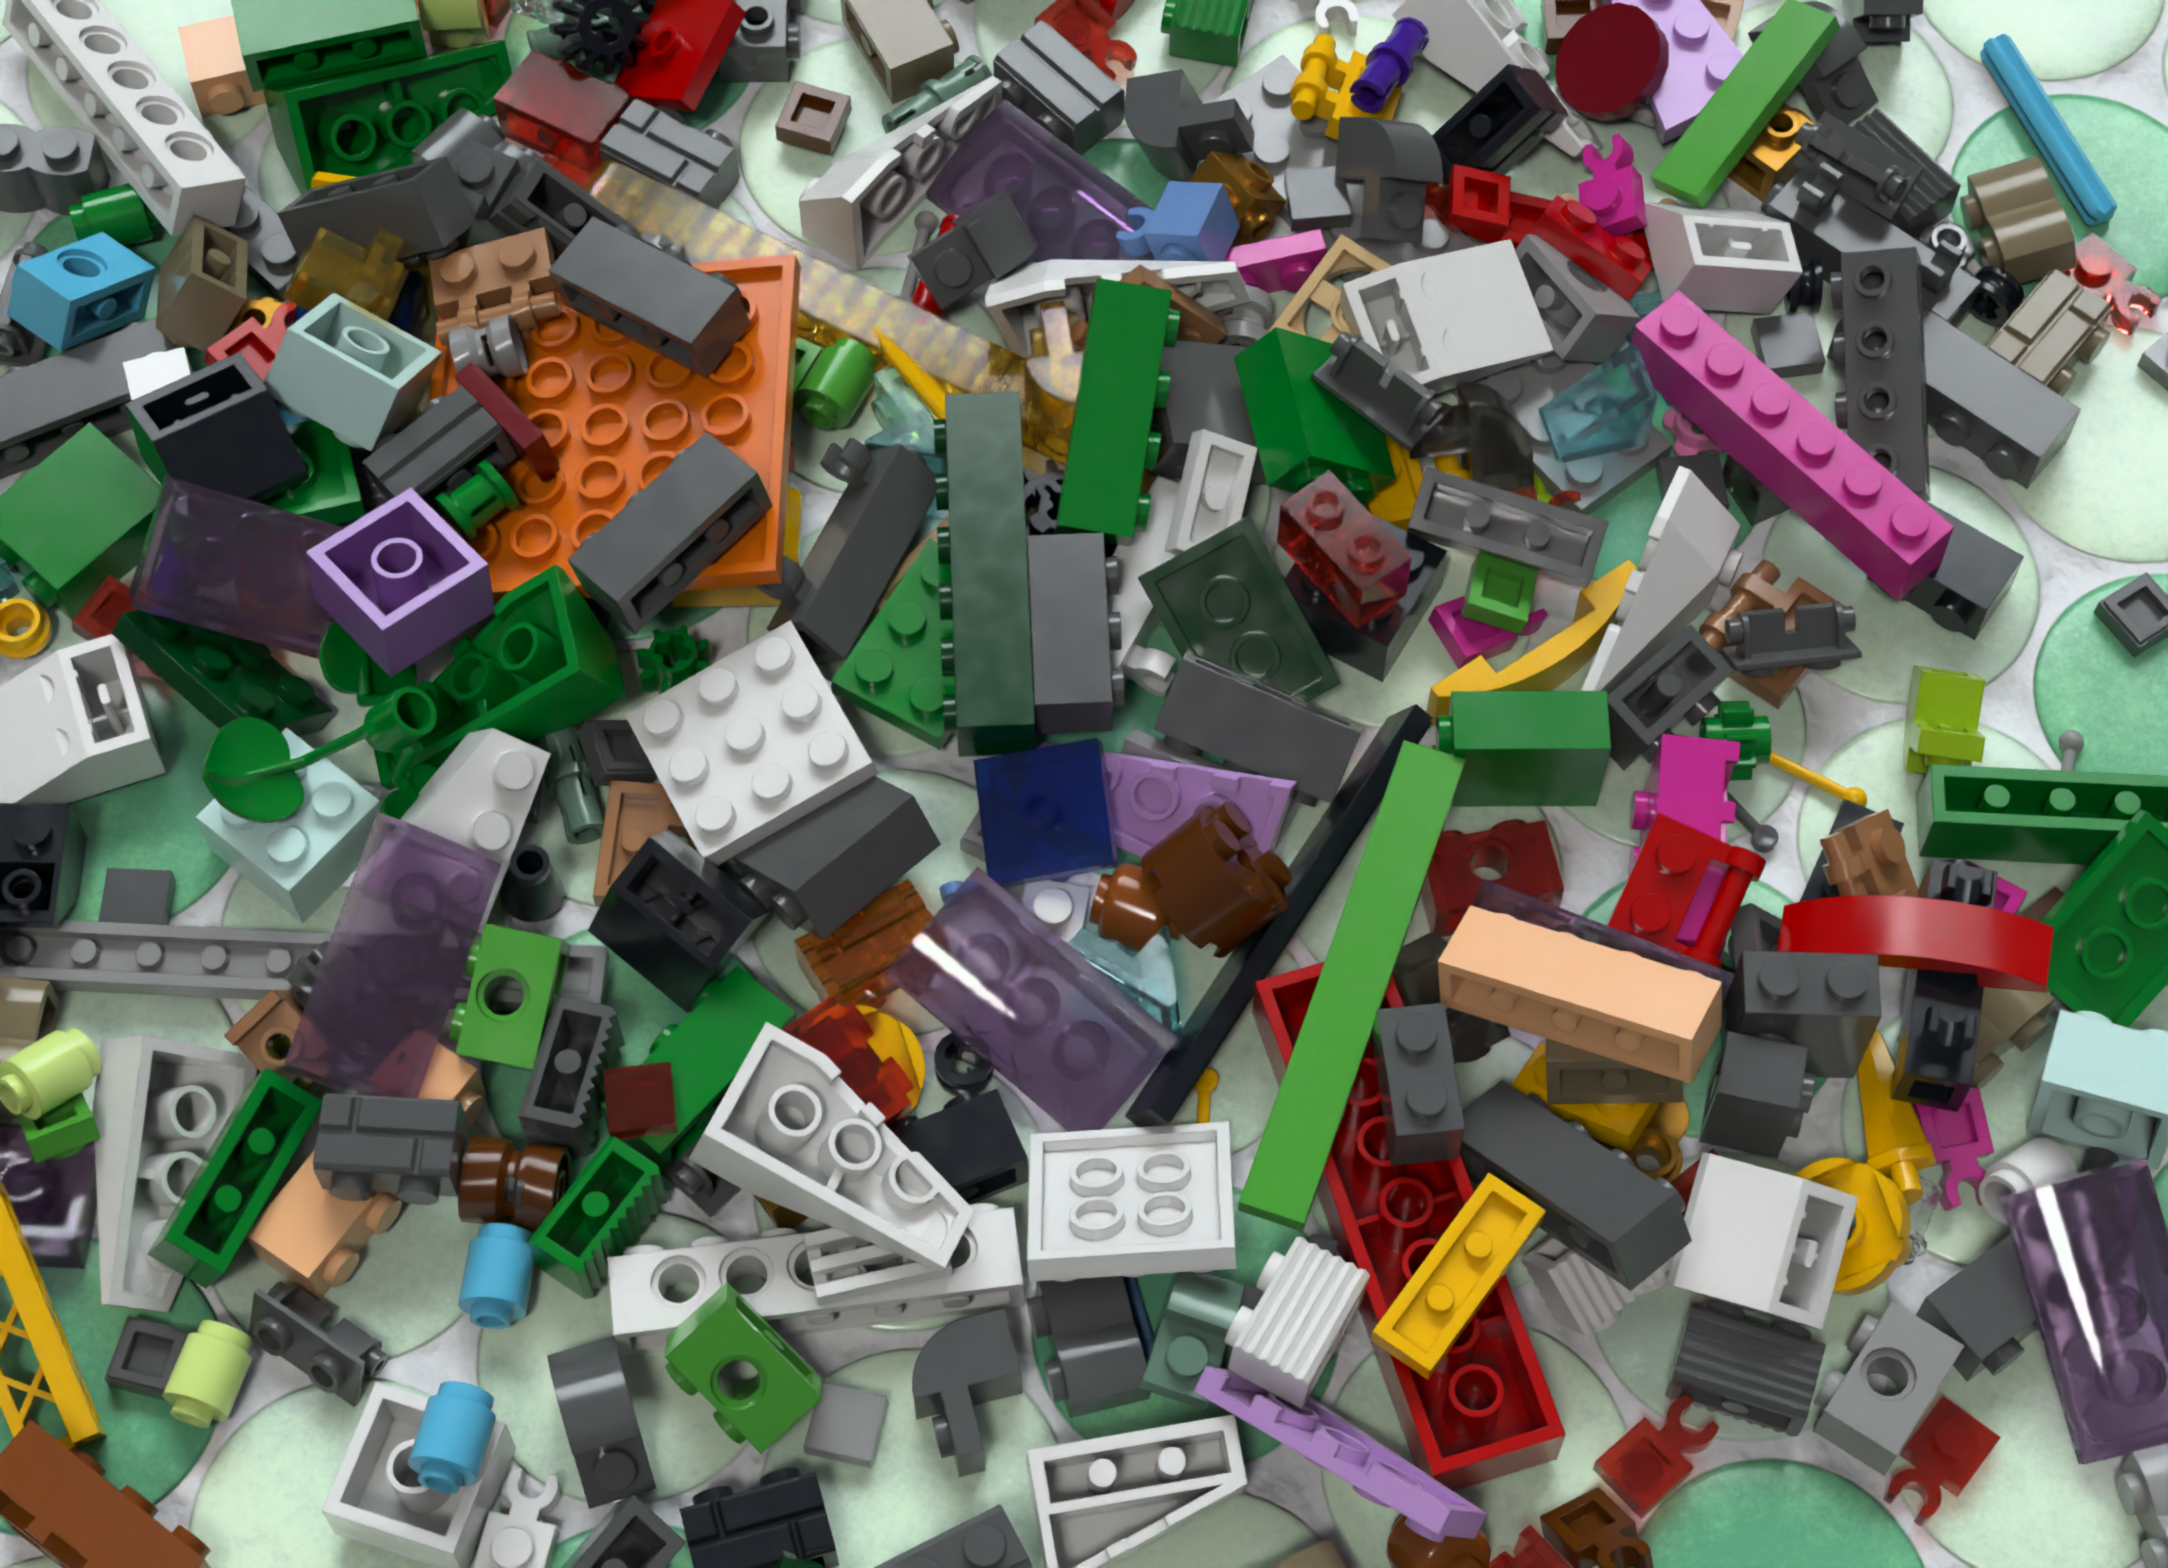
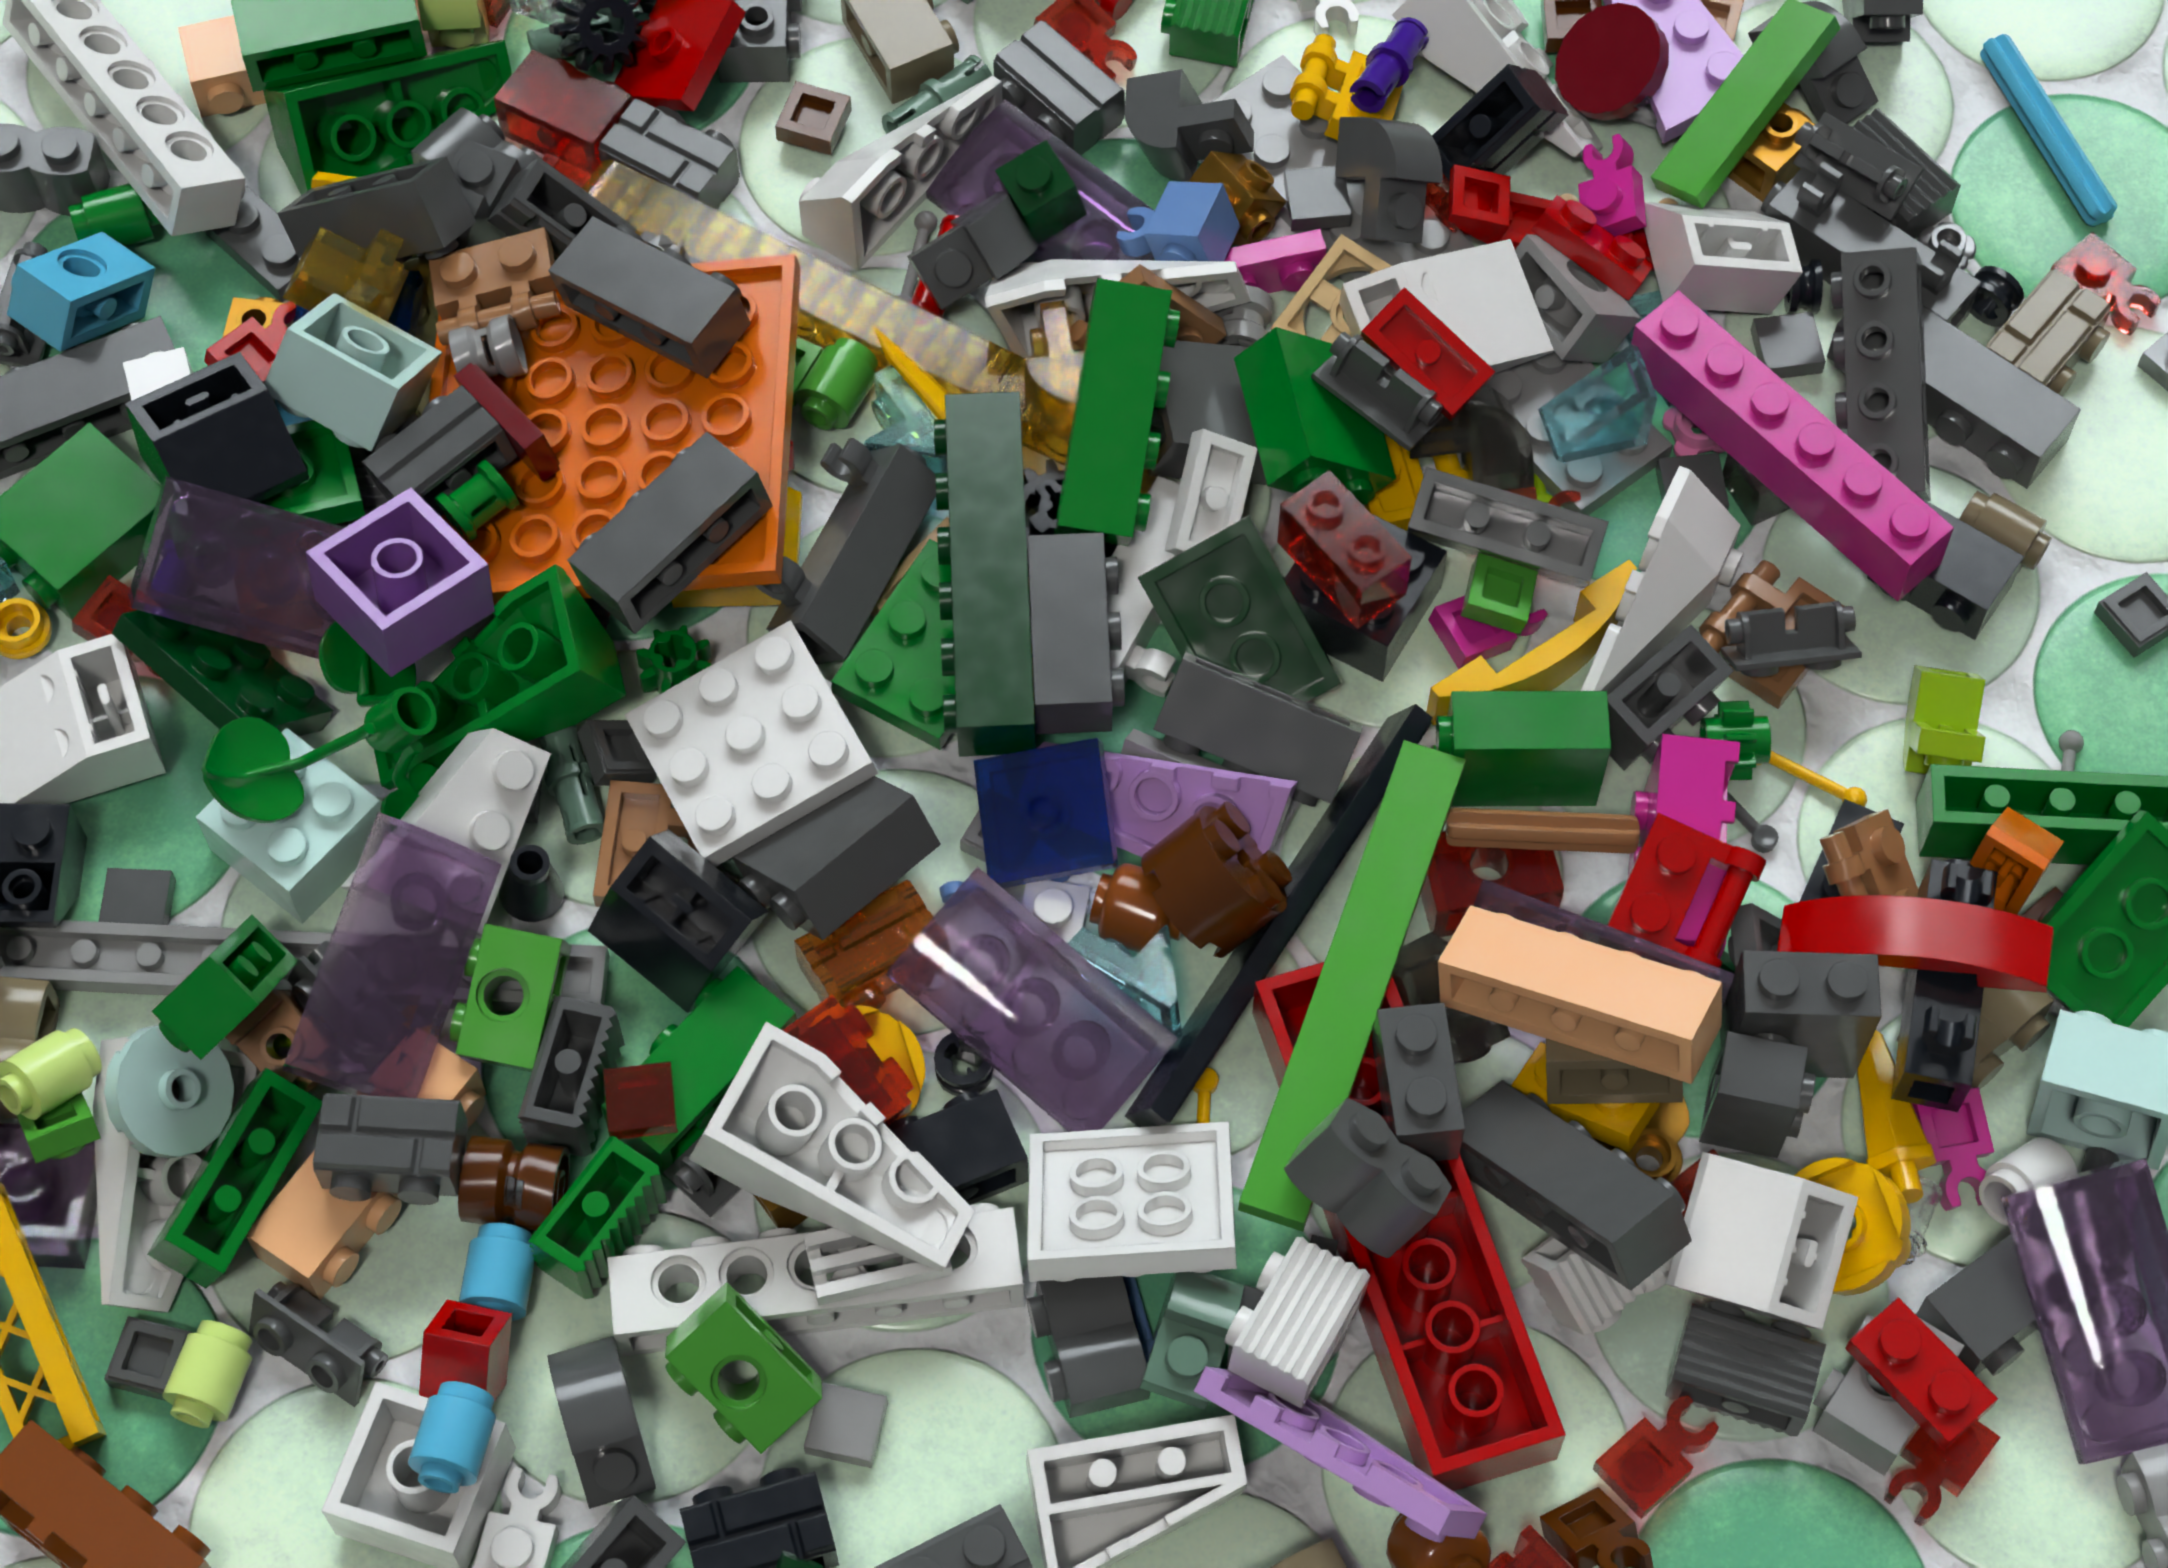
dark tan brick [156,214,248,353] -> none
dark grey brick [912,1308,1022,1477] -> none
yellow plate [1370,1173,1546,1380] -> none
dark tan brick [1960,156,2076,284] -> none
none -> light aqua plate [104,1025,235,1158]
none -> green brick [151,914,298,1060]
none -> red brick [419,1299,512,1402]
none -> dark green brick [995,139,1087,244]
none -> dark grey brick [1284,1098,1452,1258]
none -> red plate [1360,287,1496,421]
none -> medium nougat axle [1445,808,1640,854]
none -> red plate [1845,1297,1998,1450]
none -> dark tan brick [1959,491,2052,574]
none -> orange slope [1970,807,2065,915]

